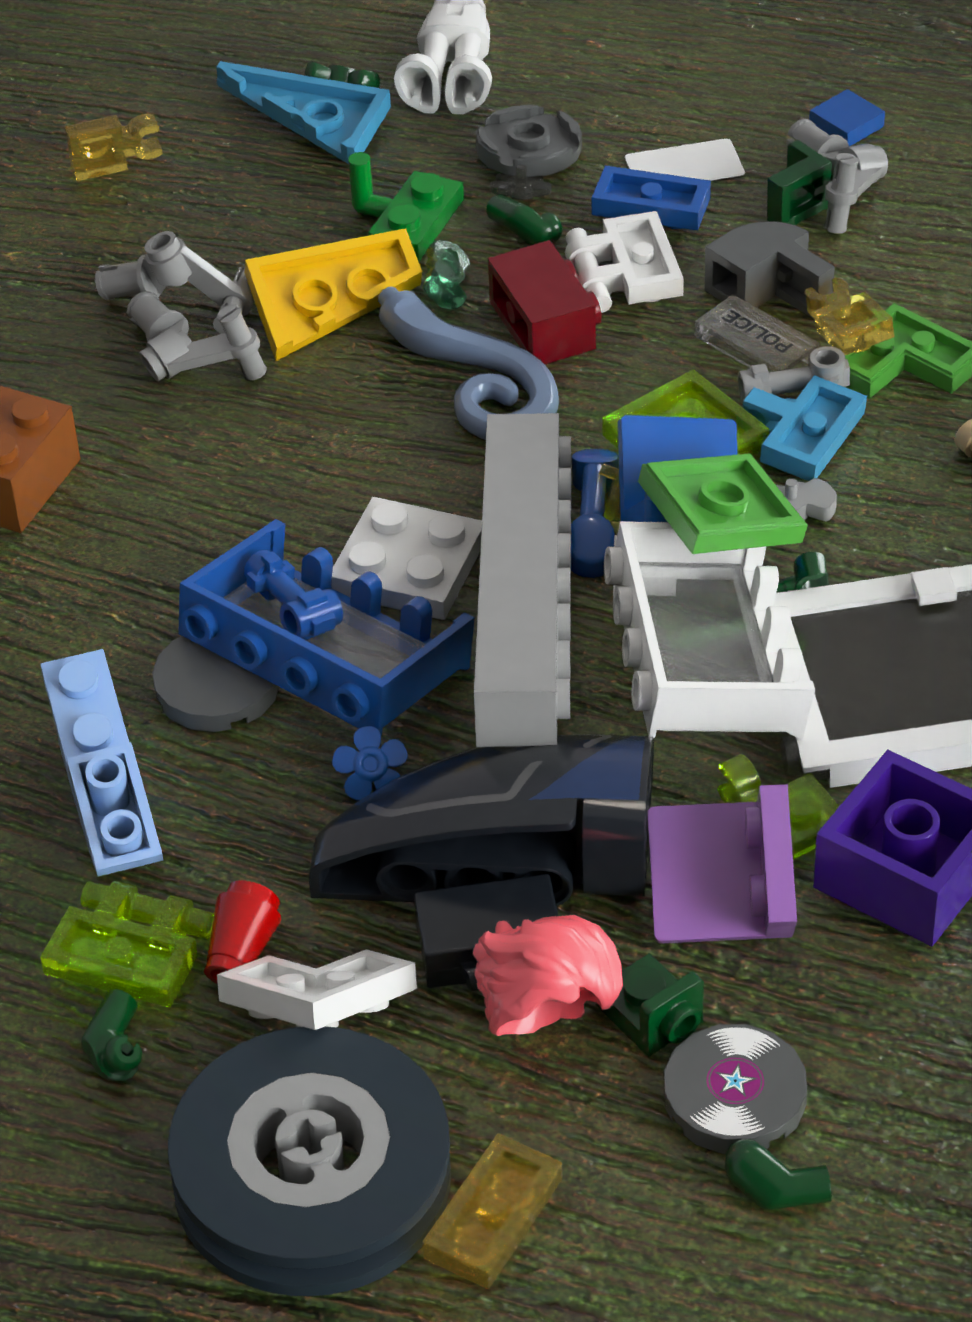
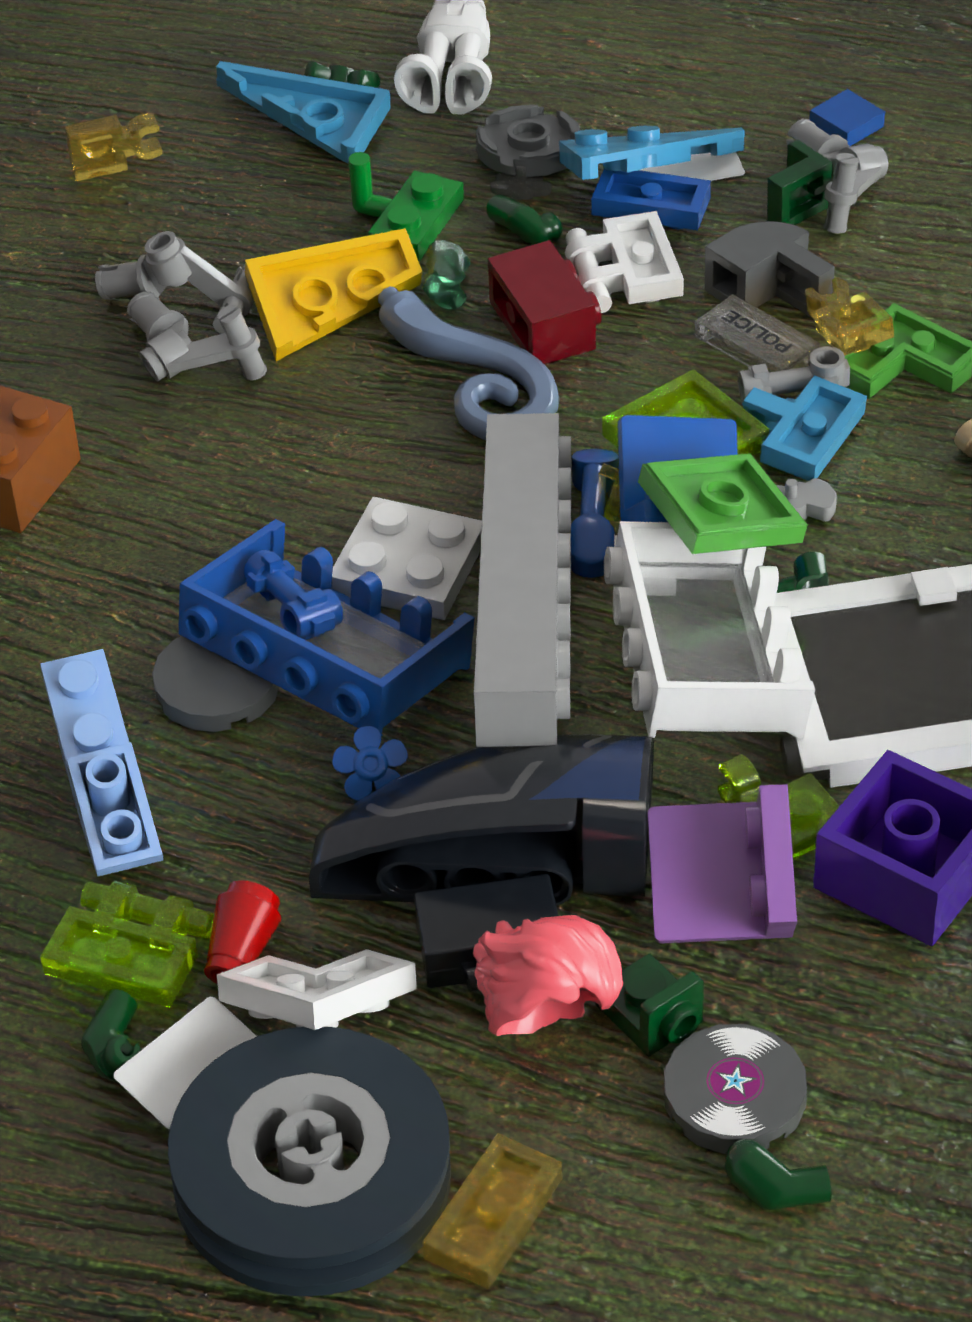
none -> white sticker [114,997,257,1130]
none -> dark azure wing [559,126,745,180]

